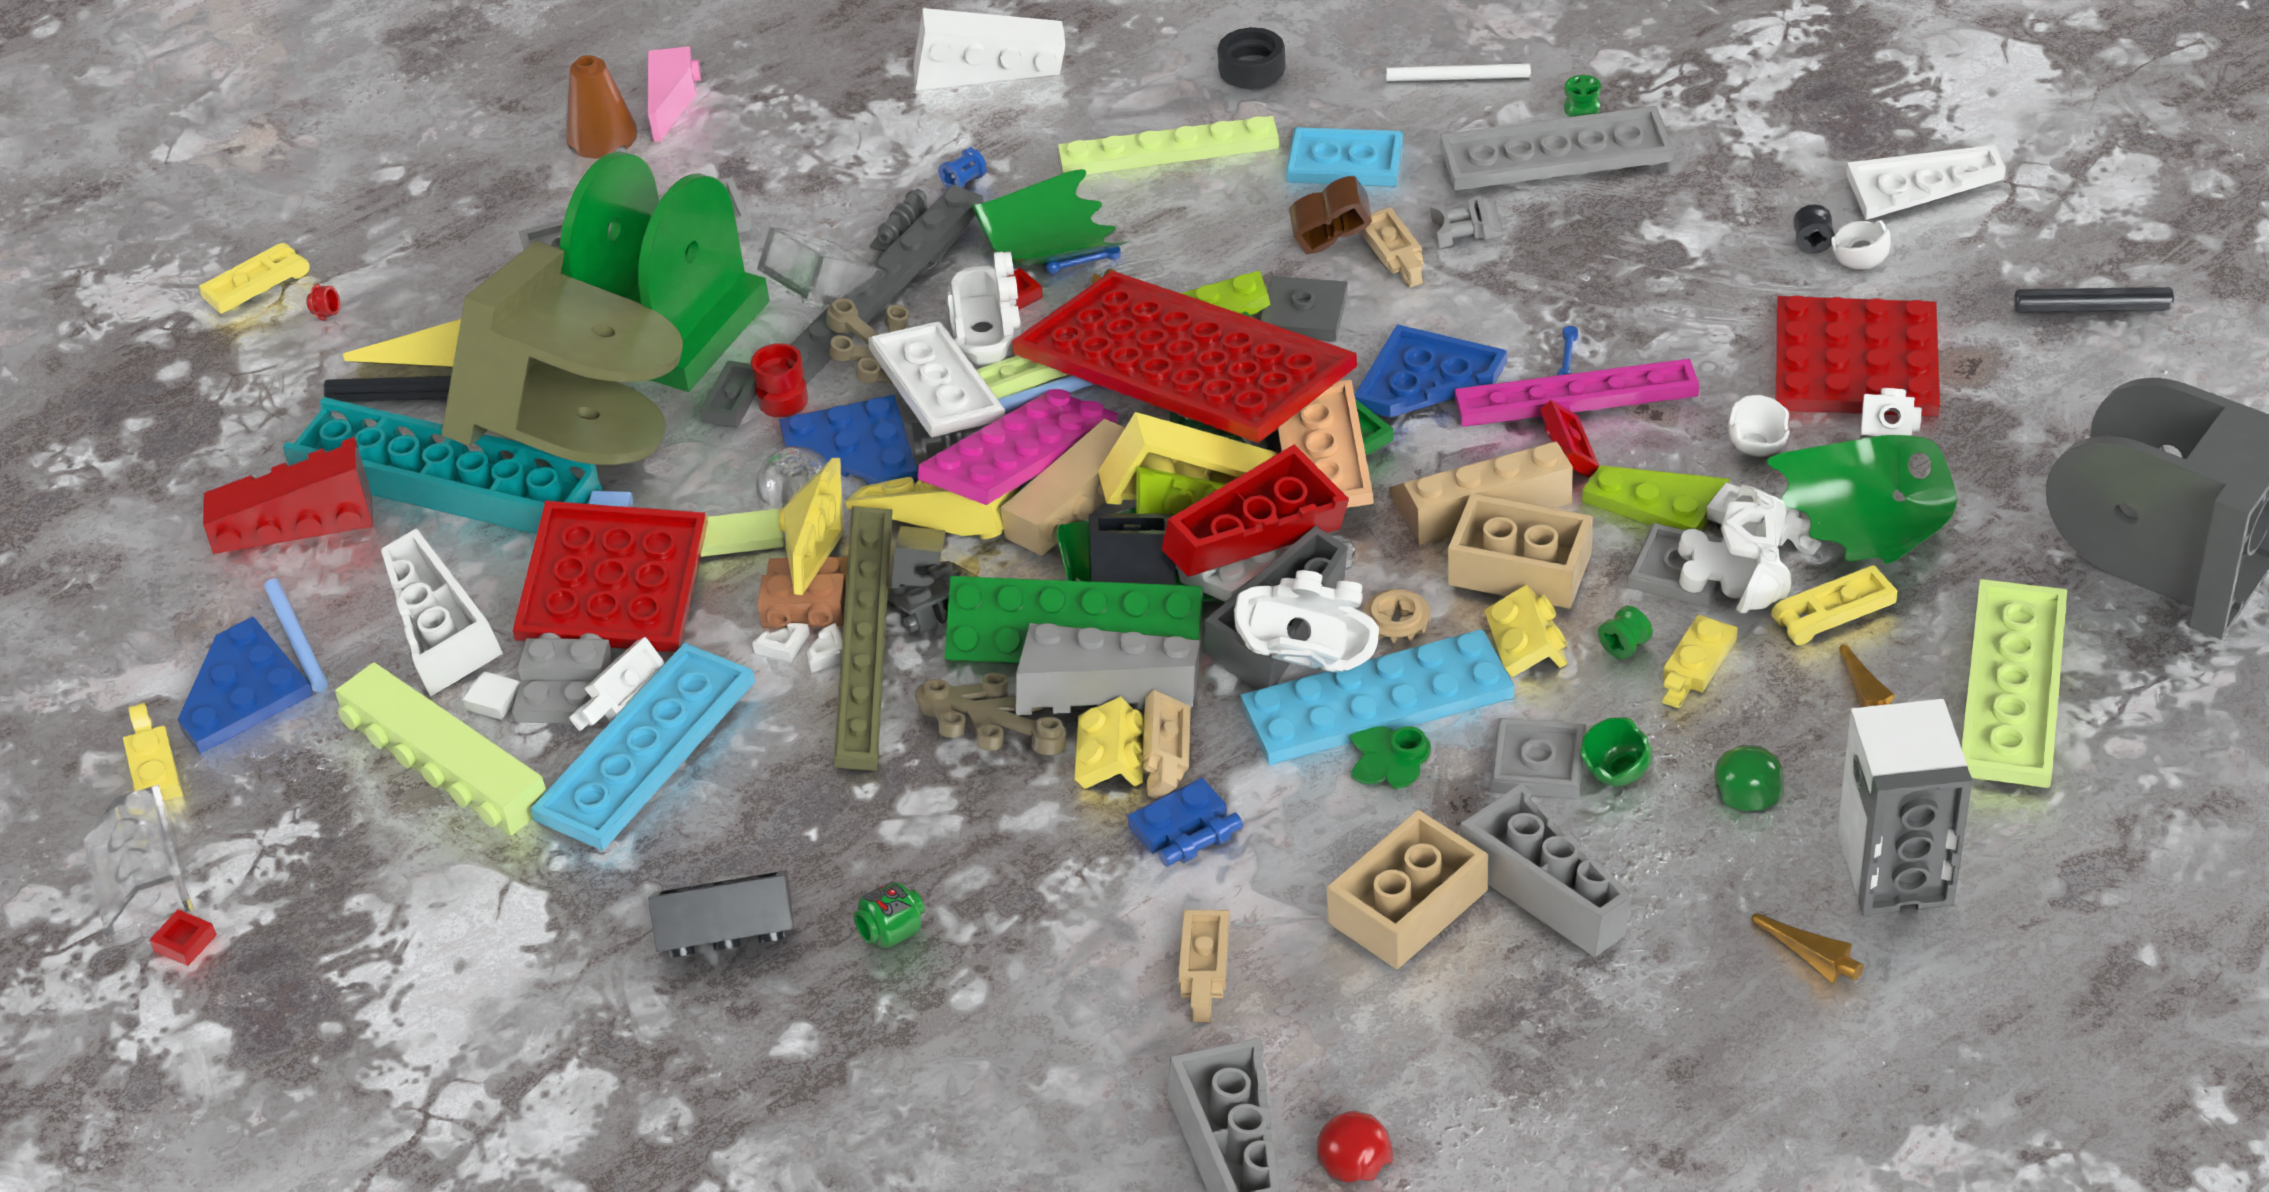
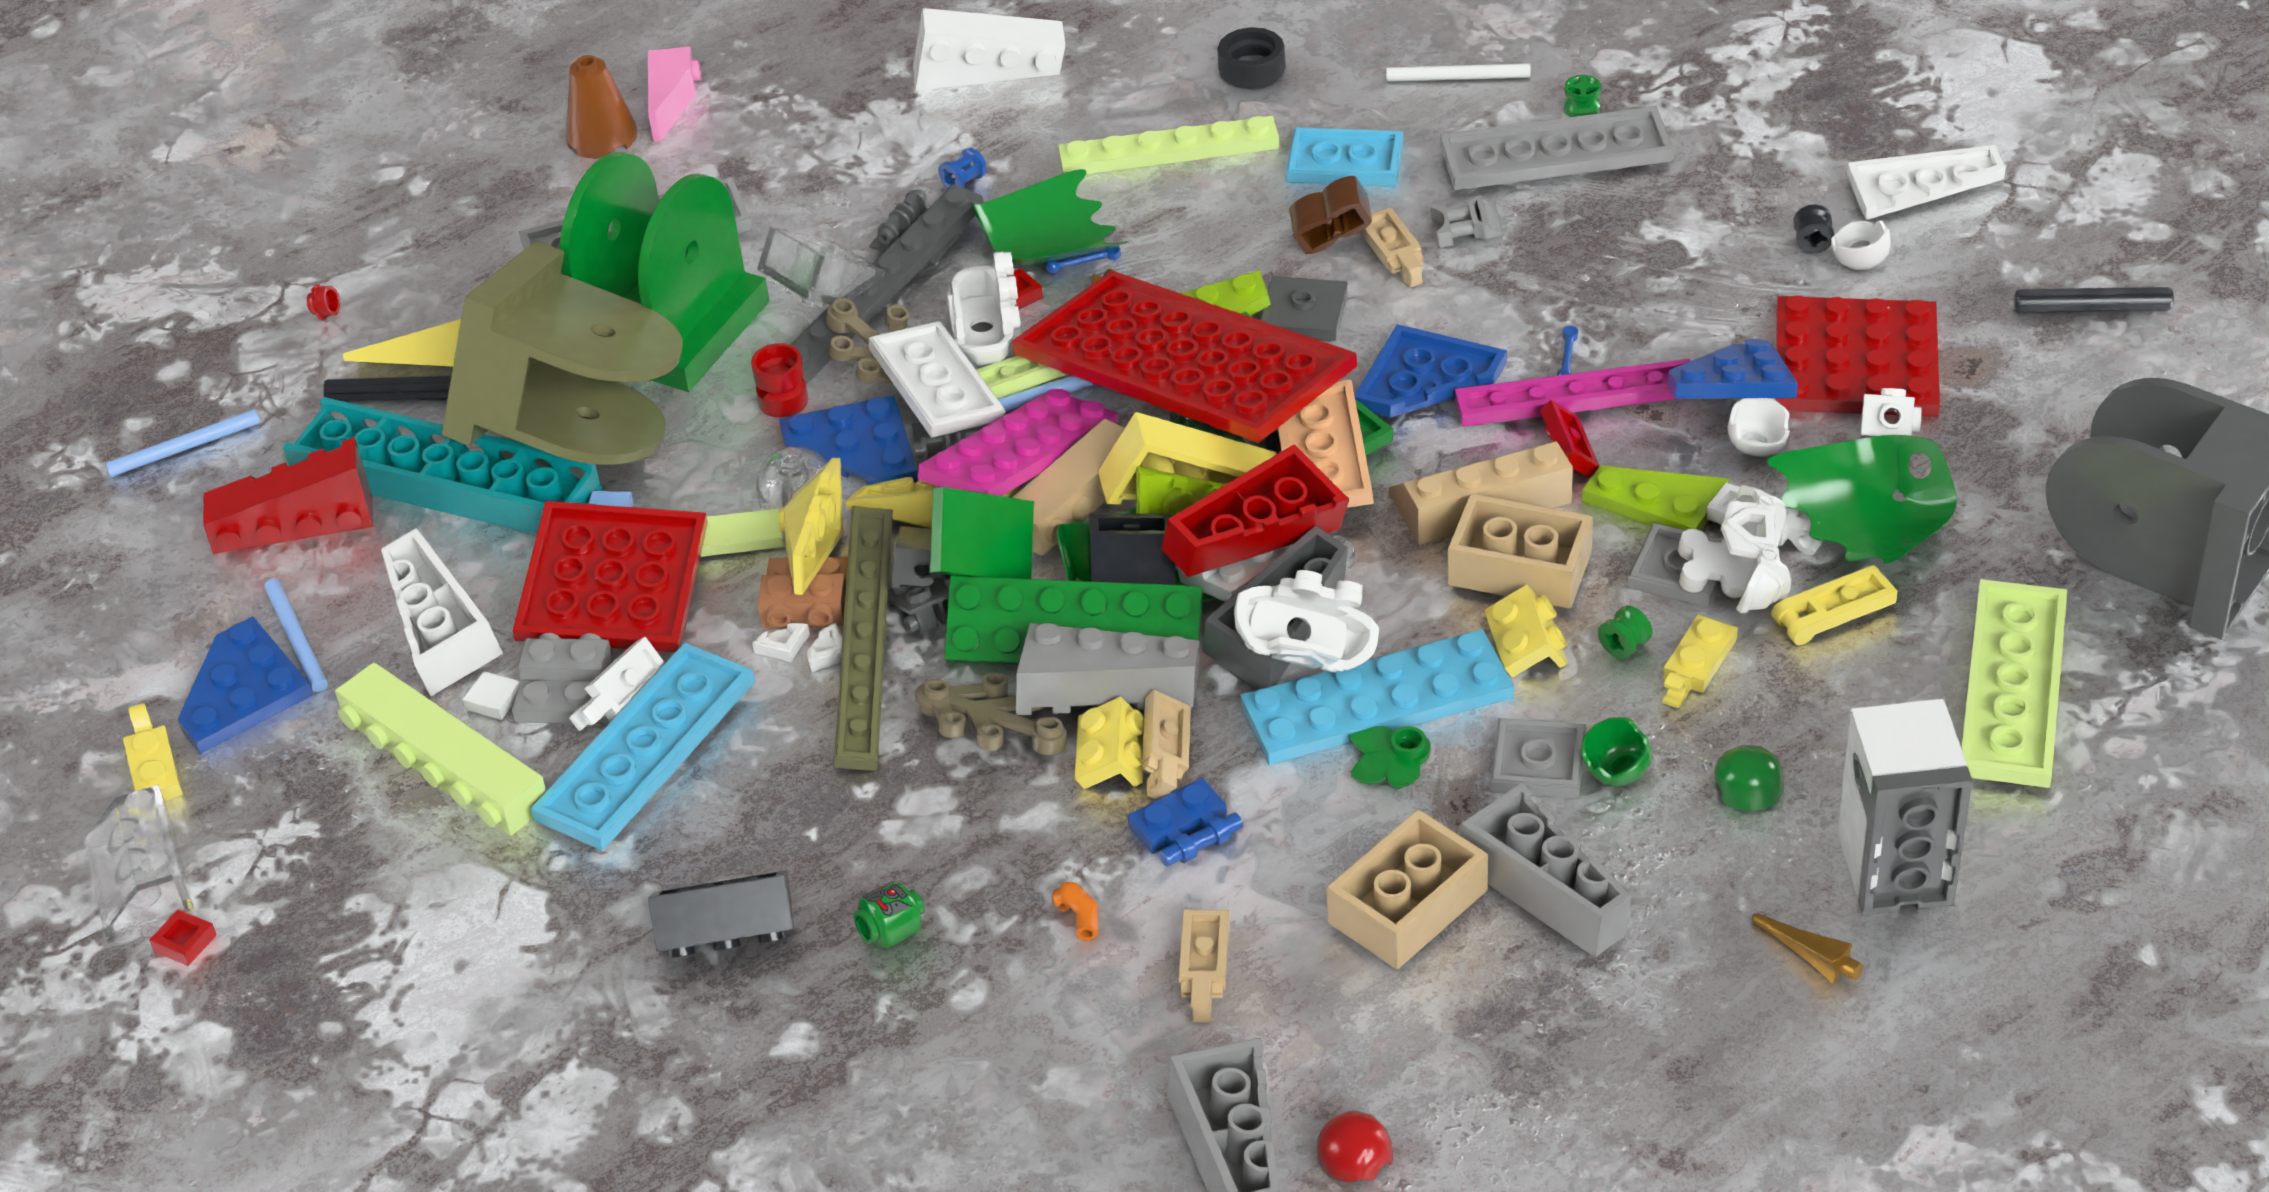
light yellow plate [199,243,309,314] -> none
dark grey plate [699,360,756,428] -> none
tan gear [1363,589,1430,644] -> none
pearl gold piece [1839,644,1895,707] -> none
none -> light blue bar [105,409,260,478]
none -> green tile [930,487,1034,579]
none -> orange arm [1051,882,1099,941]
none -> blue plate [1668,339,1798,399]

